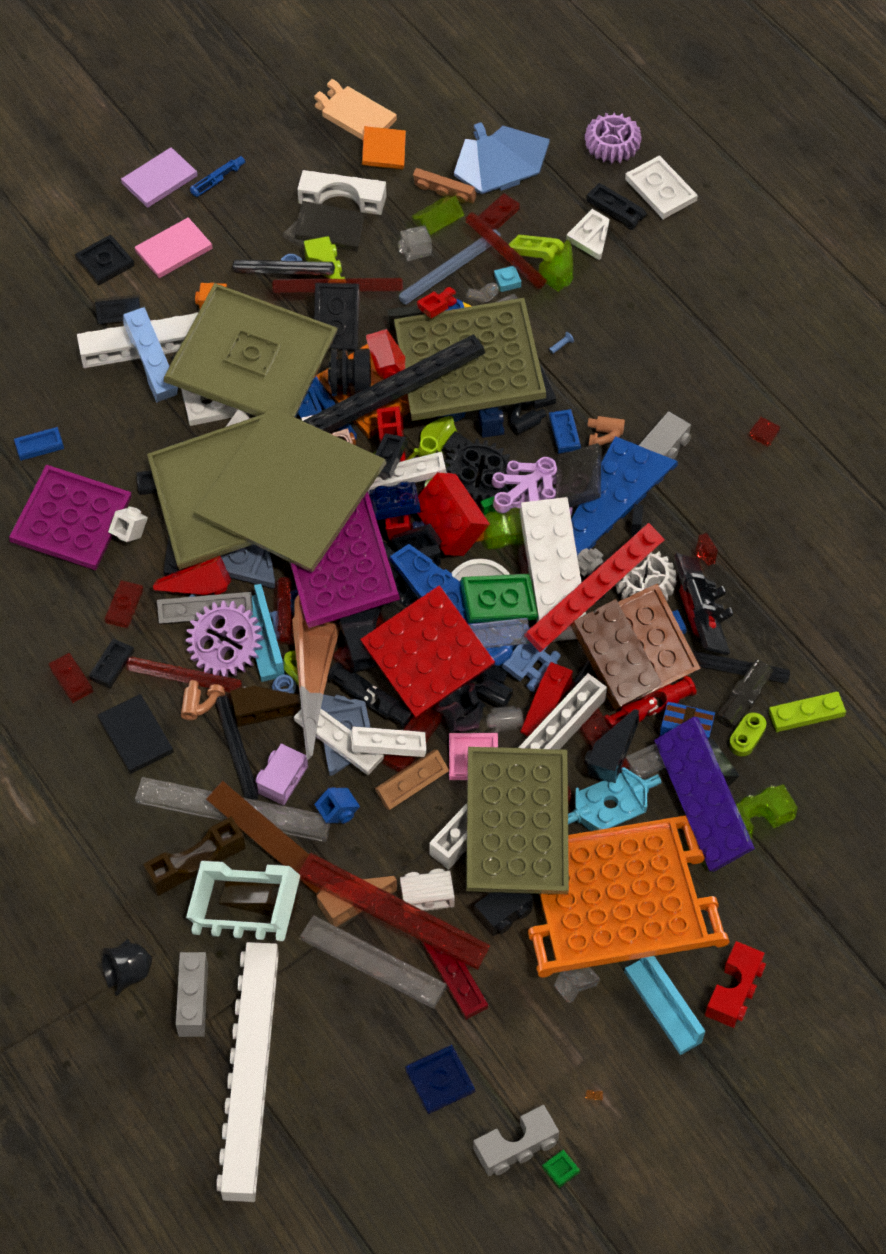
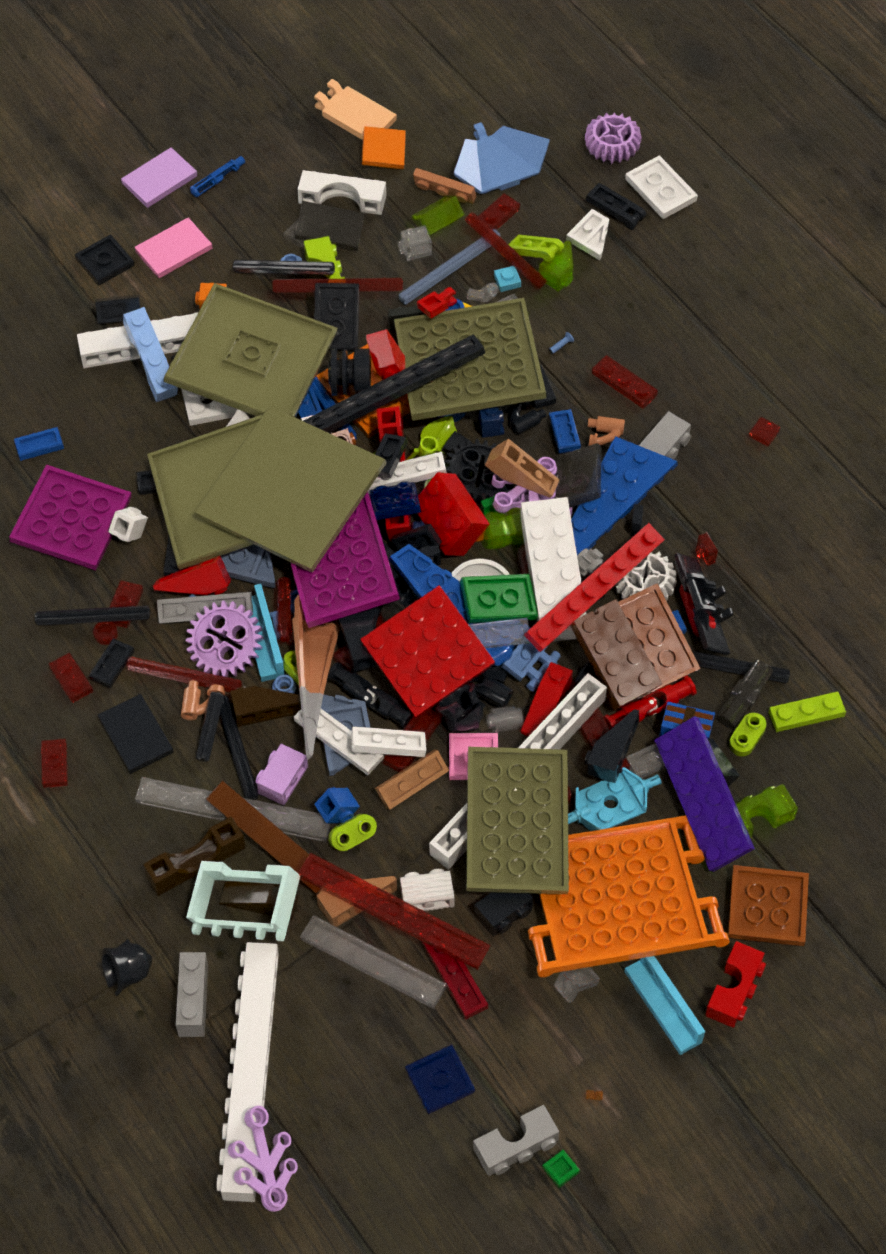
none -> black axle [35,605,150,625]
none -> clear red plate [41,739,68,788]
none -> clear red tile [93,621,118,645]
none -> black axle [195,692,224,762]
none -> lavender plant [228,1106,298,1212]
none -> lime plate [329,814,377,851]
none -> medium nougat slope [485,439,560,498]
none -> clear red plate [592,355,658,409]
none -> dark orange plate [728,865,809,946]

